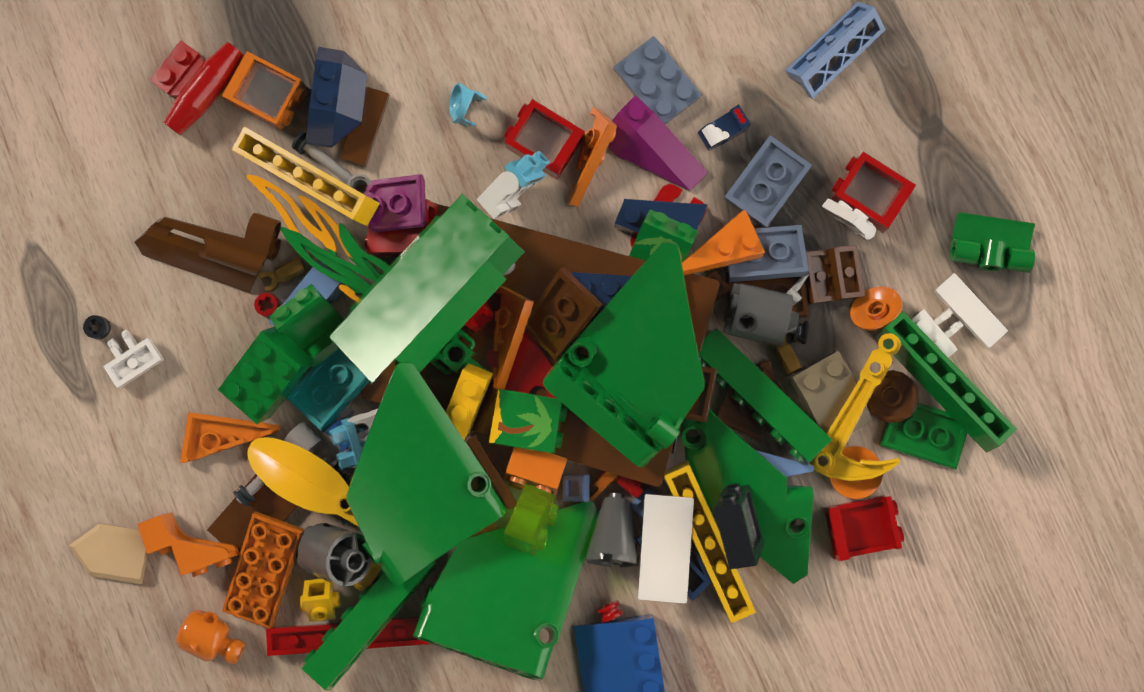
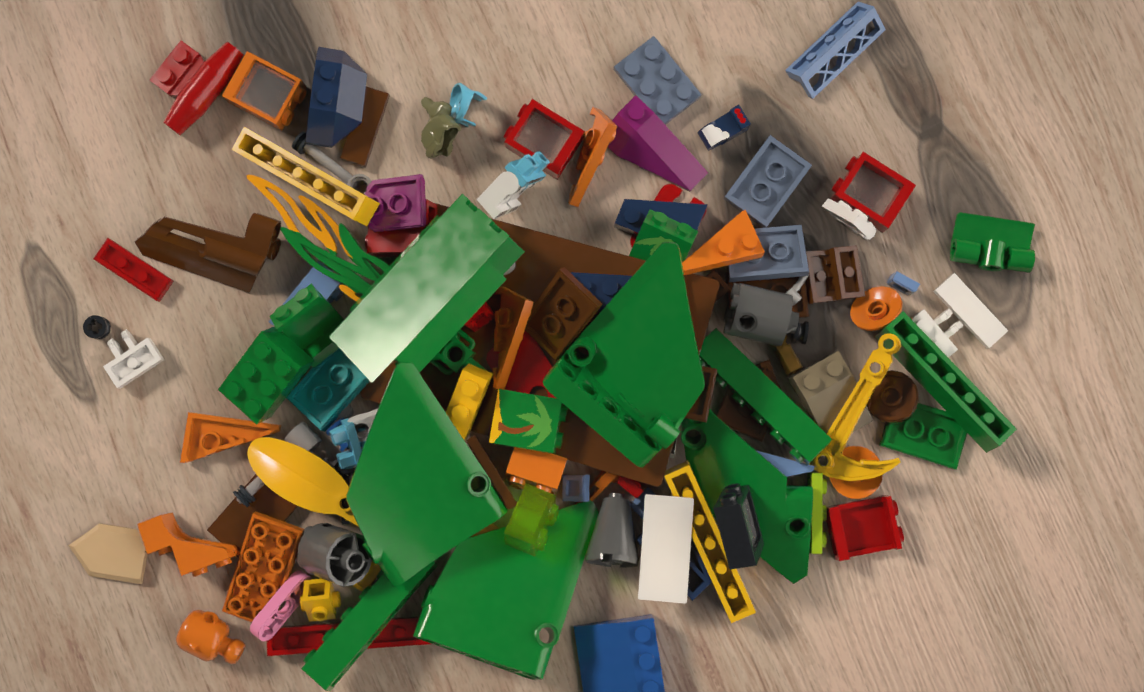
red bush [254,293,280,317] -> none
pearl gold bar [259,257,307,292] -> none
red bush [597,600,624,623] -> none
none -> red tile [93,238,174,302]
none -> bright pink beam [250,571,313,641]
none -> olive animal [421,97,461,159]
none -> lime plate [807,473,827,554]
none -> medium blue tile [886,271,920,295]

